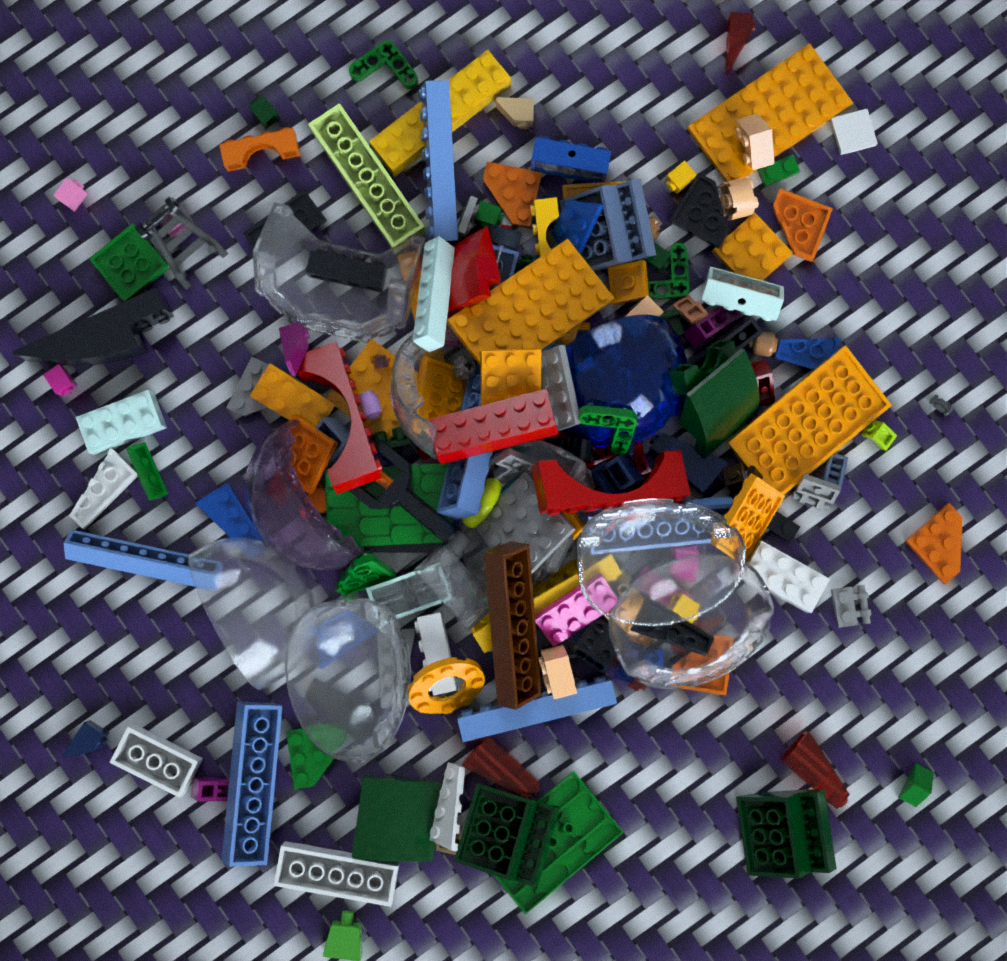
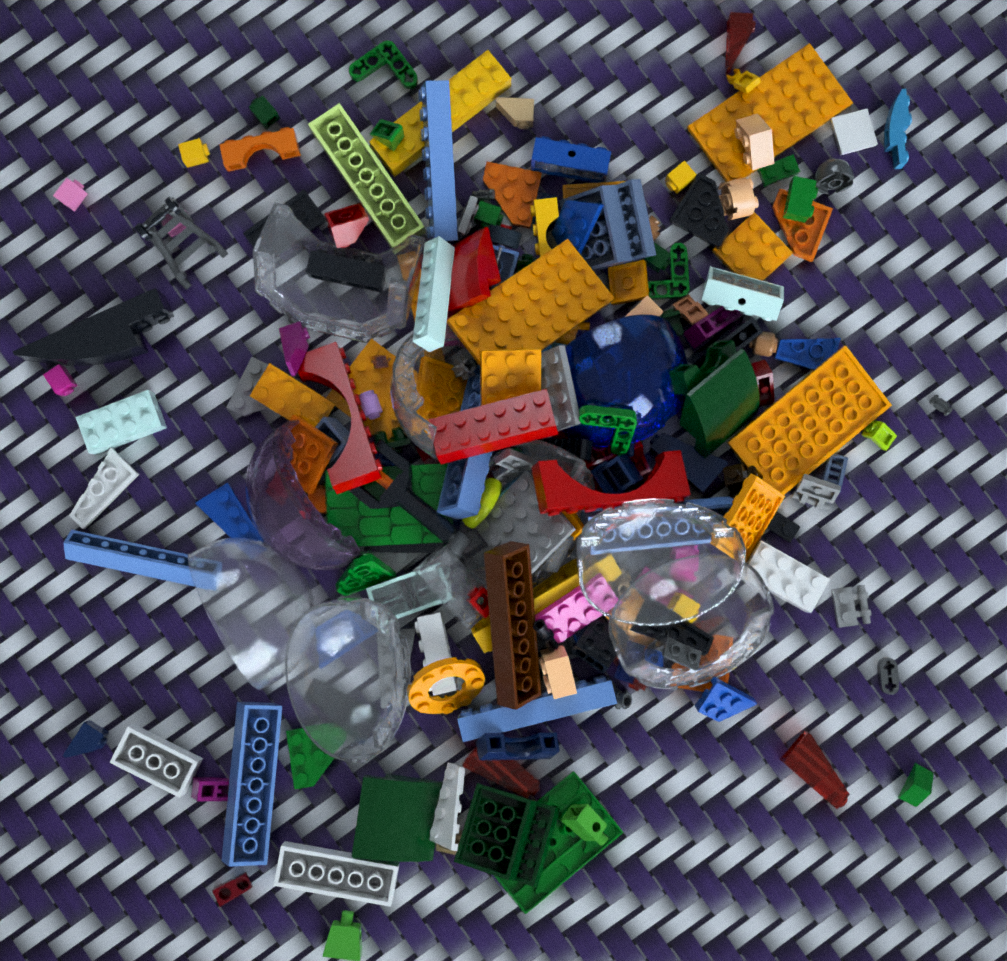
green plate [89,223,170,302] -> none
green plate [126,442,168,501] -> none
dark green slope [736,789,837,879] -> none
orange plate [905,503,963,584] -> none
none -> yellow brick [178,138,210,168]
none -> dark red leg [212,872,253,907]
none -> slope [324,203,369,248]
none -> green slope [370,119,405,152]
none -> red brick [466,586,489,619]
none -> dark grey piece [472,189,495,201]
none -> dark blue arch [476,733,560,760]
none -> black axle [533,619,558,652]
none -> bright green torso [561,804,609,846]
none -> dark grey plate [615,690,632,709]
none -> dark grey bracket [654,637,702,671]
none -> wing [695,677,757,722]
none -> yellow plate [726,69,761,94]
none -> green brick [782,176,818,223]
none -> dark grey cylinder [815,158,854,194]
none -> dark grey beam [877,657,899,695]
none -> dark azure slope [884,89,912,169]

